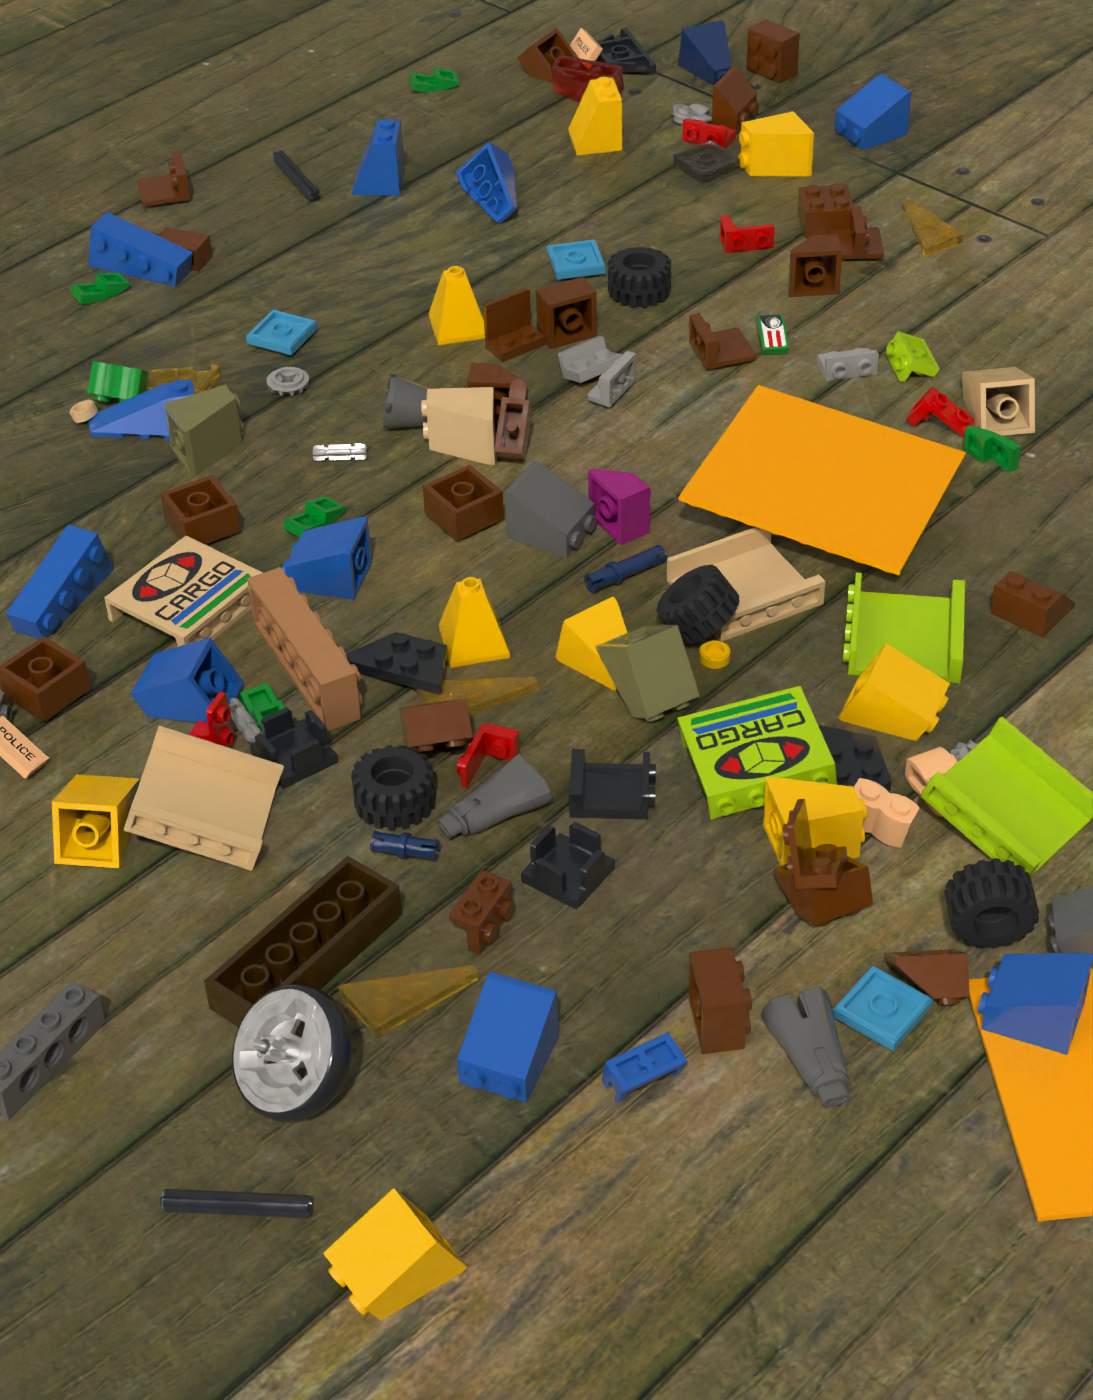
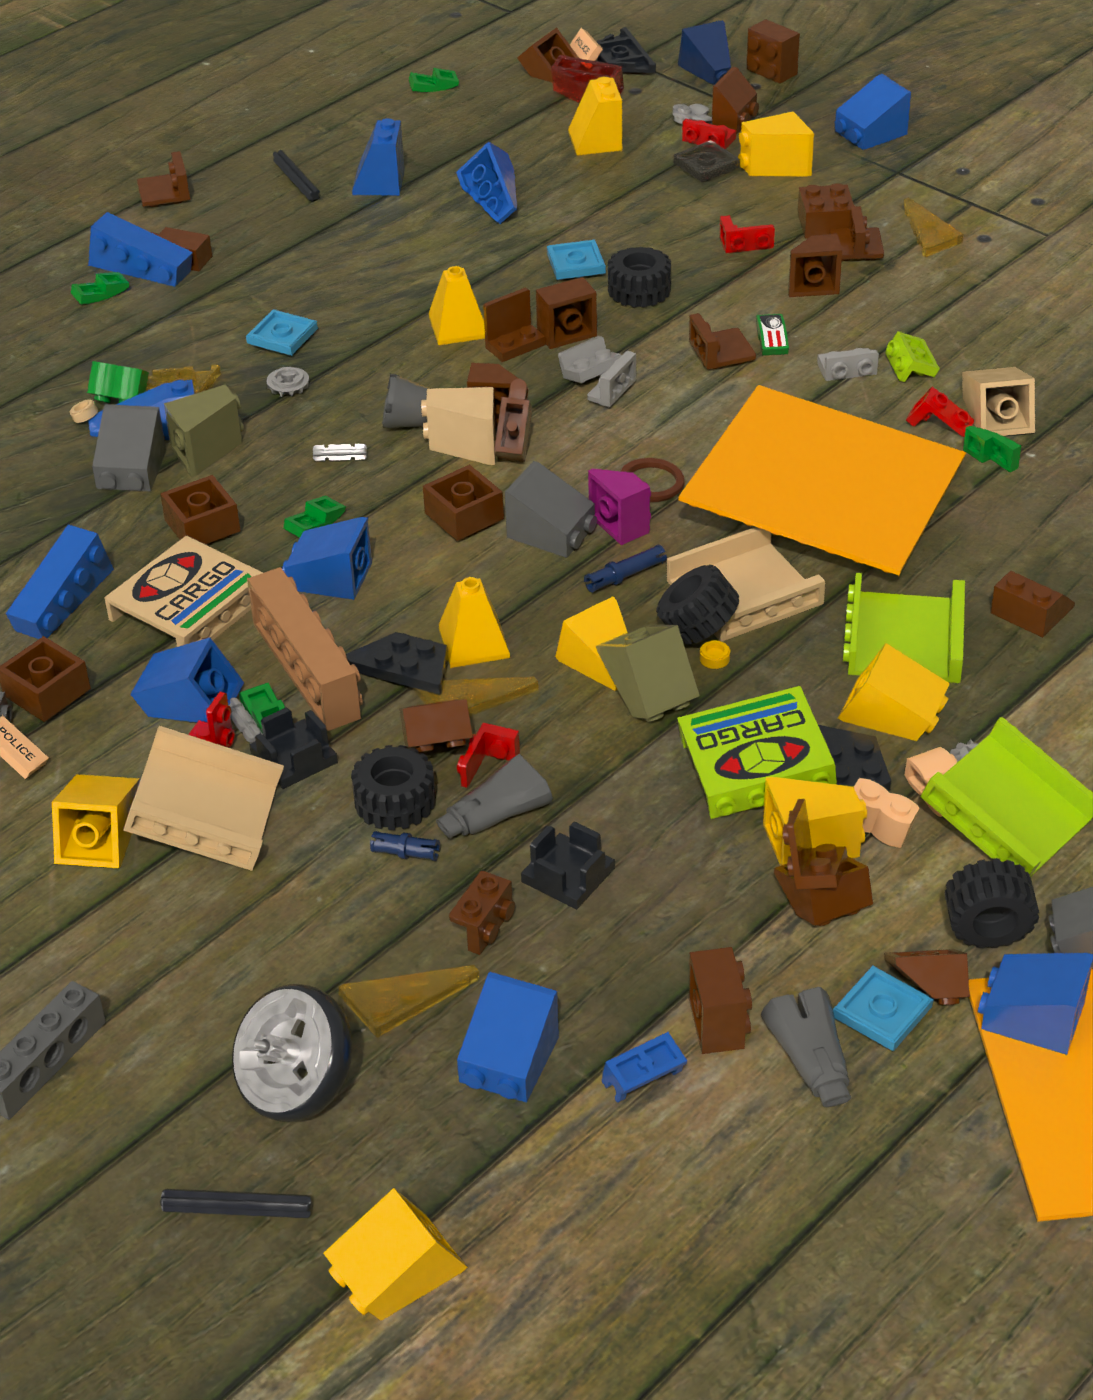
dark brown brick [204,856,402,1027] -> none
black panel [569,749,656,820] -> none
none -> dark grey slope [92,404,166,492]
none -> copper piece [620,458,685,502]

